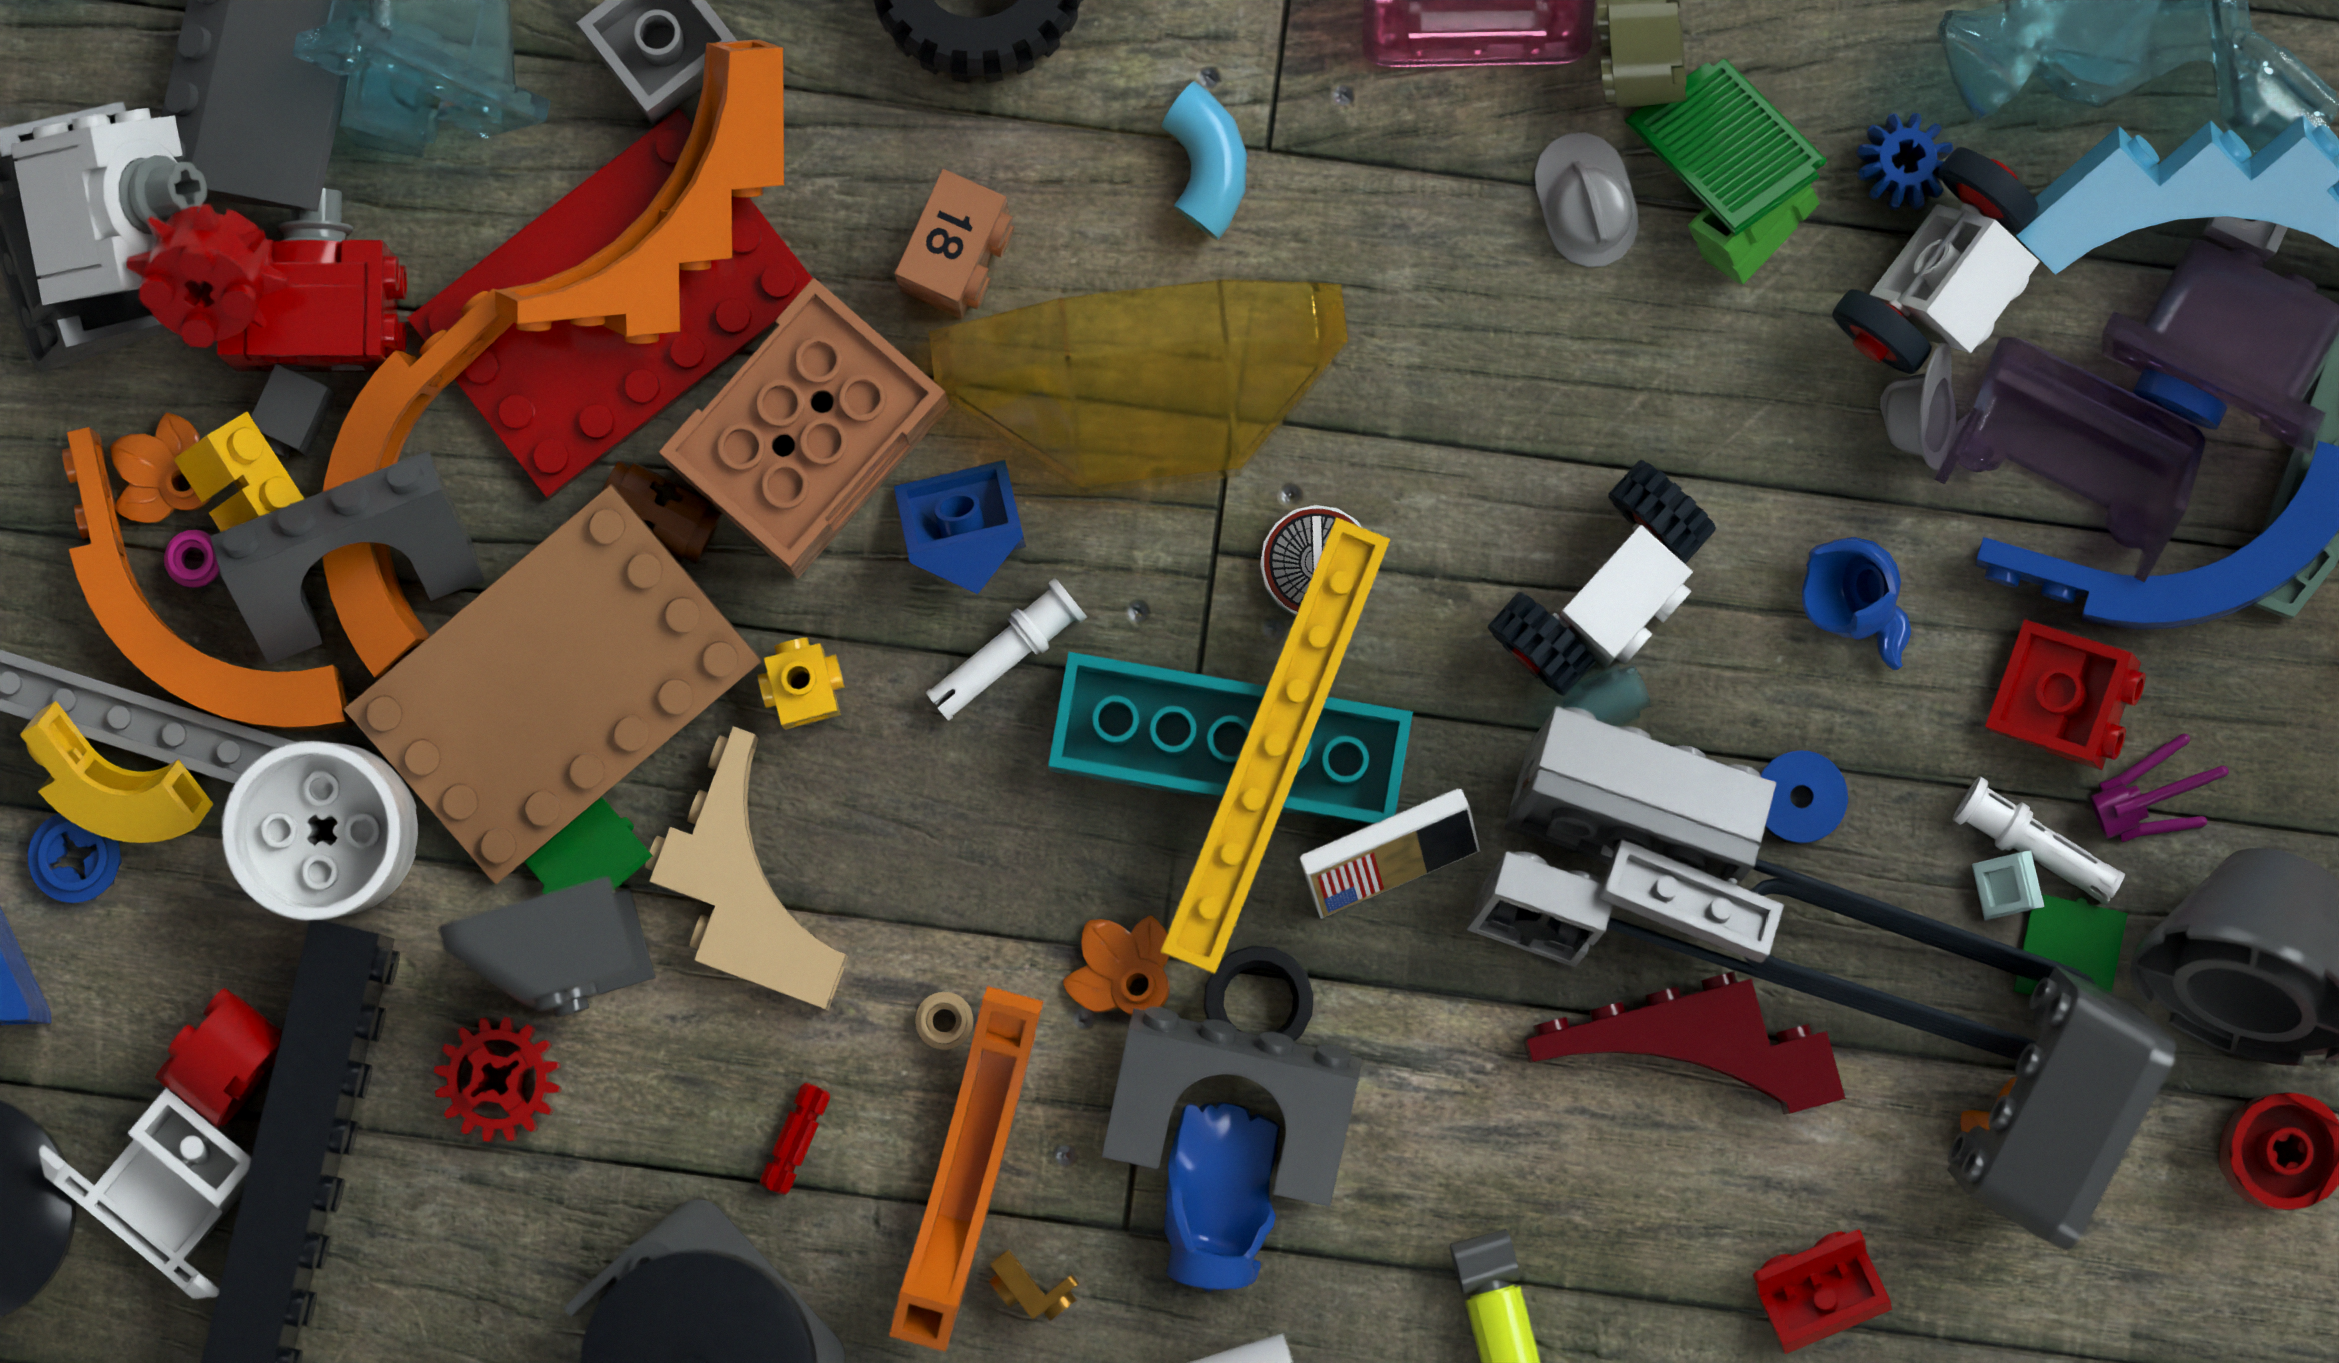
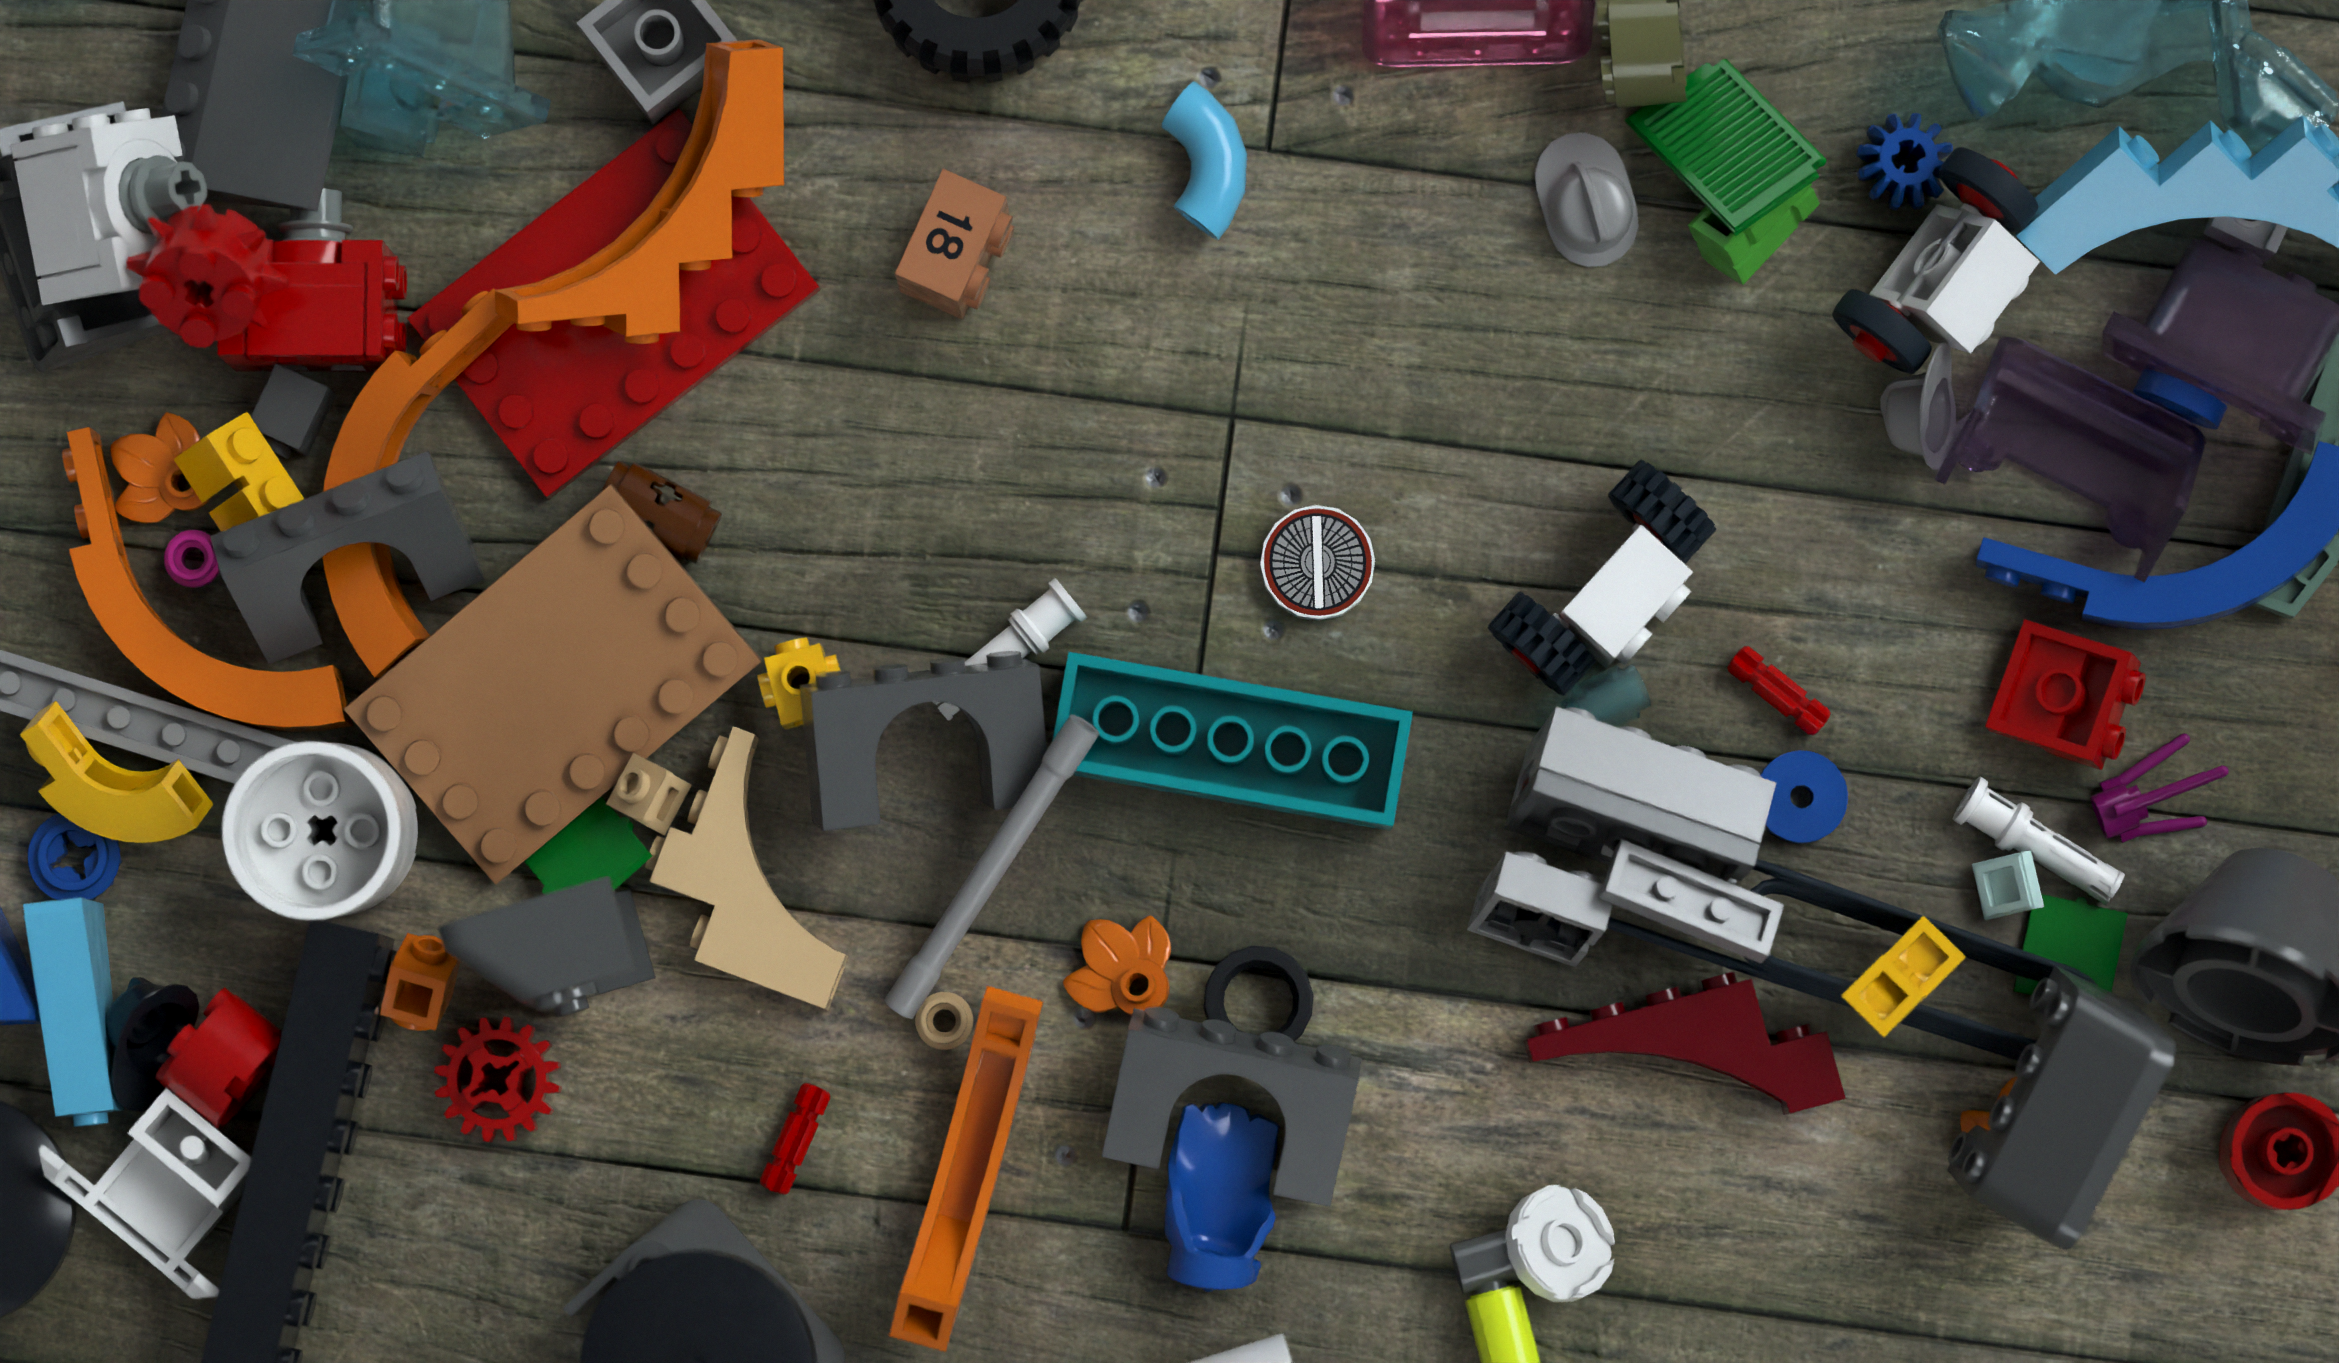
nougat container [659,278,950,579] -> none
blue slope [894,460,1026,594] -> none
clear yellow panel [929,279,1348,494] -> none
pearl gold bracket [988,1249,1079,1321] -> none
yellow plate [1161,517,1390,974] -> none
tile [1300,789,1480,919] -> none
red bracket [1753,1229,1892,1355] -> none
blue hair [1802,537,1911,670] -> none
none -> medium azure slope [23,897,124,1127]
none -> black piece [105,977,200,1112]
none -> orange brick [380,933,460,1031]
none -> tan bracket [606,753,692,836]
none -> dark grey arch [800,651,1047,831]
none -> light grey piece [884,715,1100,1019]
none -> white tile [1505,1185,1615,1302]
none -> red axle [1727,646,1831,735]
none -> yellow slope [1841,916,1966,1038]

